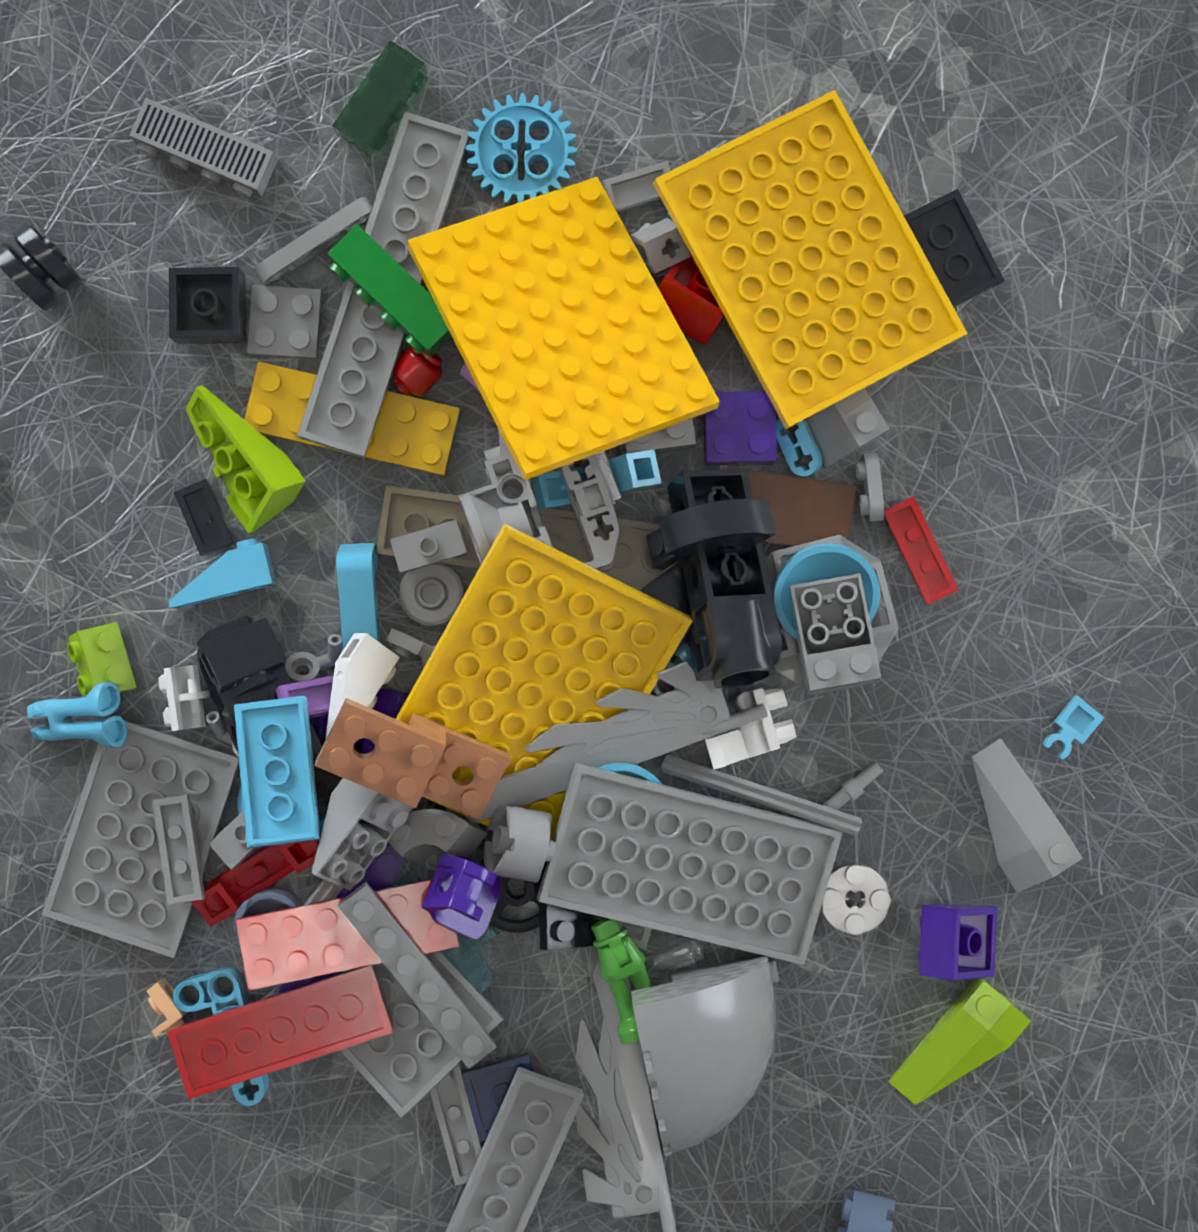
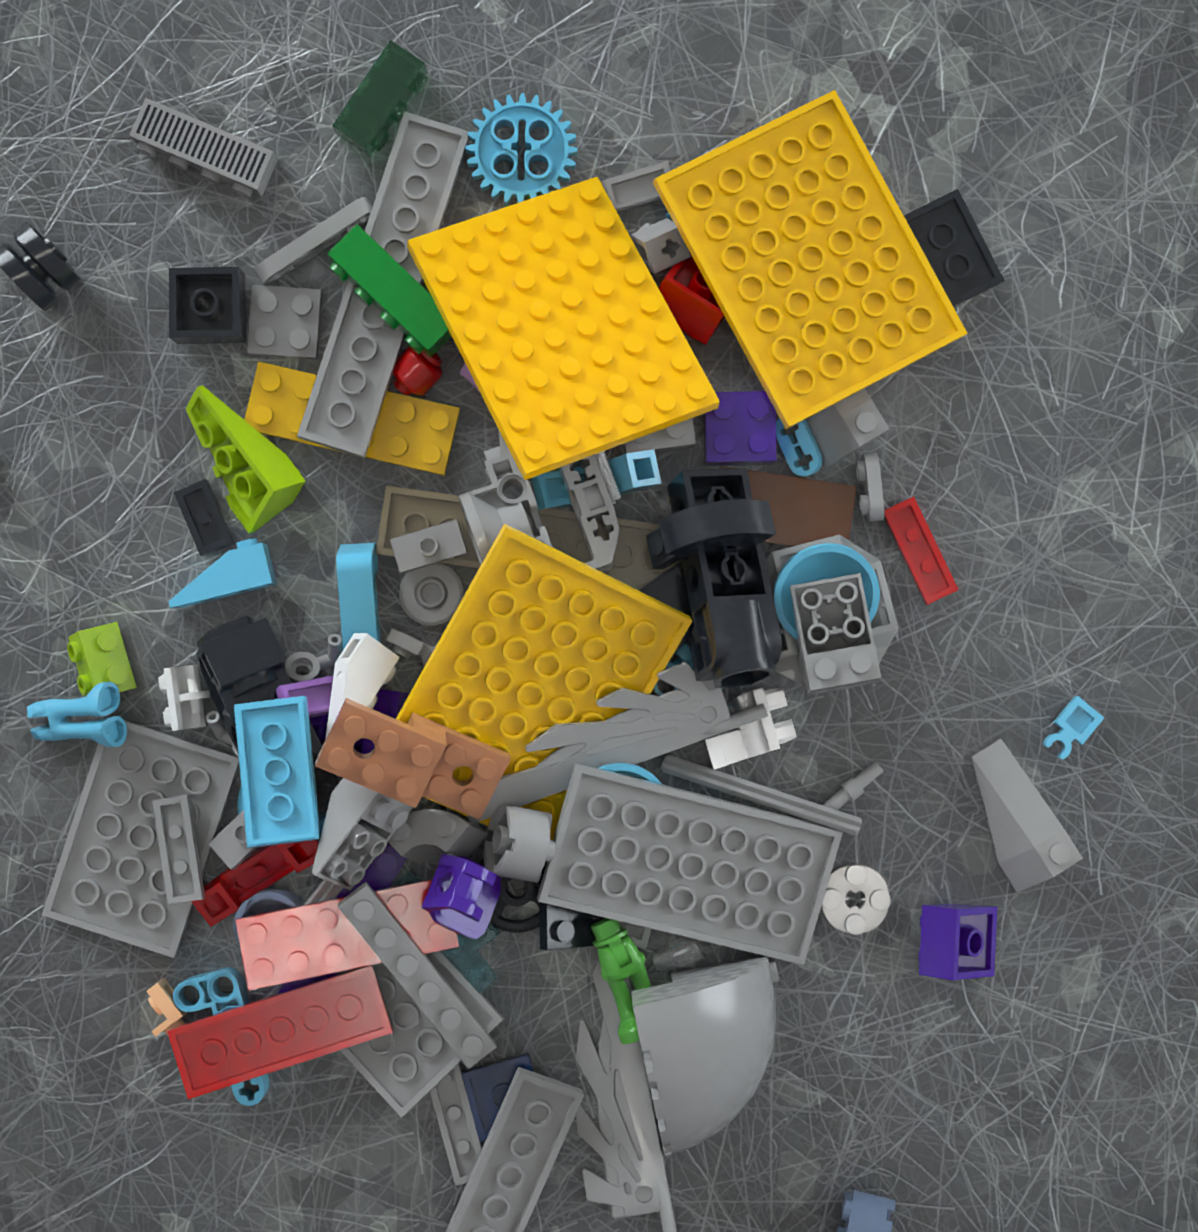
lime wedge [888,978,1031,1105] -> none

